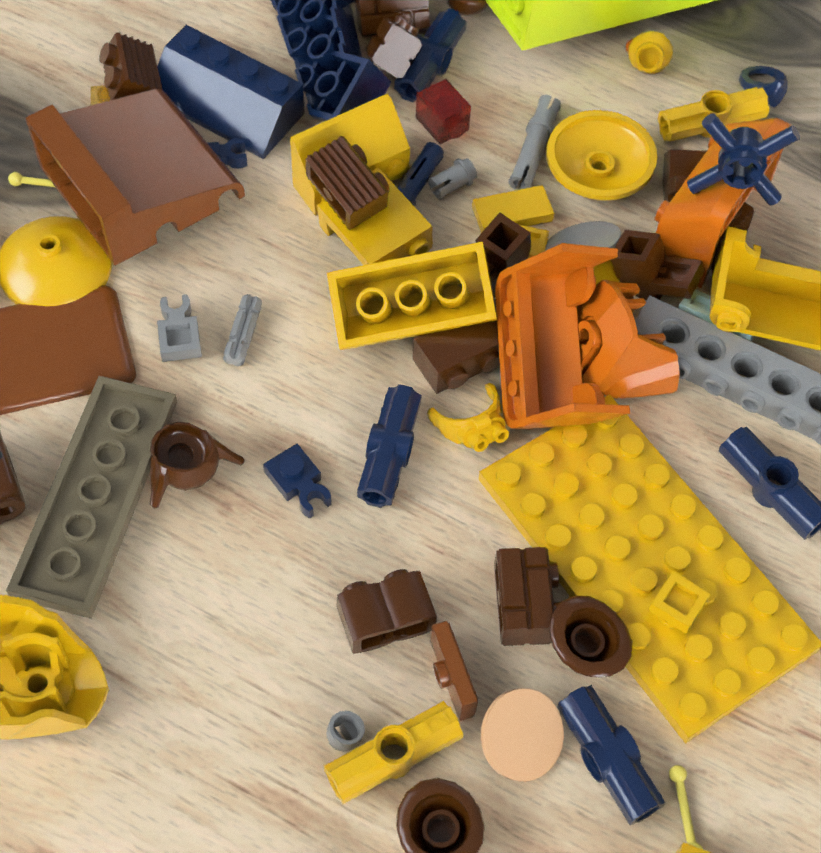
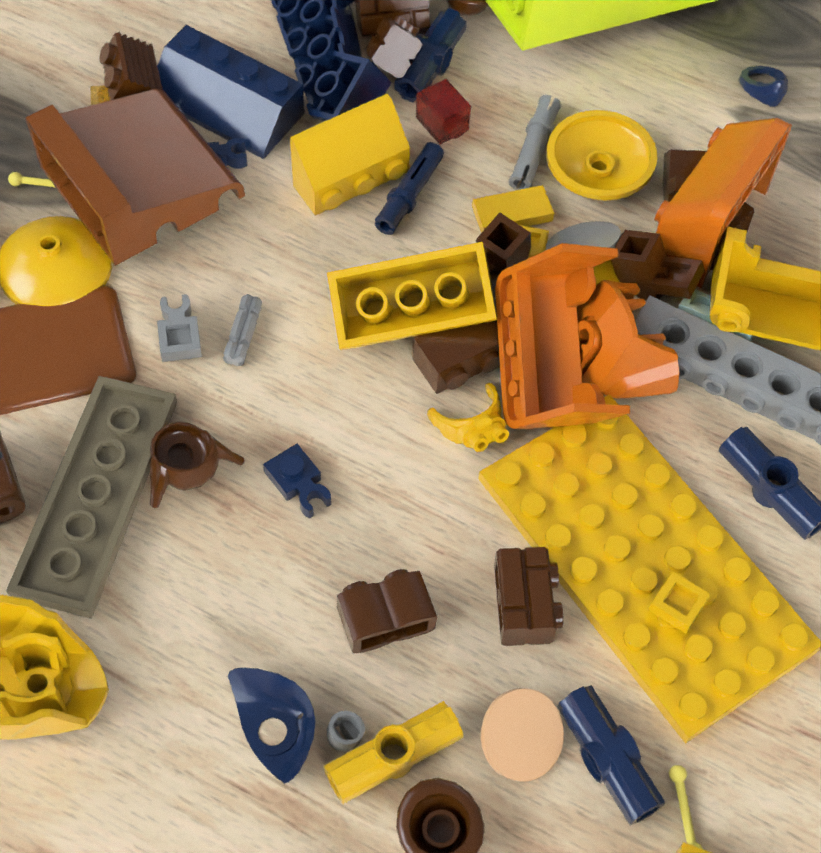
reddish brown brick [306,136,390,230] -> none
yellow panel [317,168,433,265] -> none
dark blue piece [357,384,422,508] -> none
light grey pin [428,158,477,199] -> none
dark orange plate [430,621,478,721] -> none
reddish brown hat [549,595,633,678] -> none
yellow animal [625,31,673,74] -> none
yellow piece [657,87,770,142] -> none
dark blue bar [687,113,800,206] -> none
none -> dark blue piece [228,667,316,784]

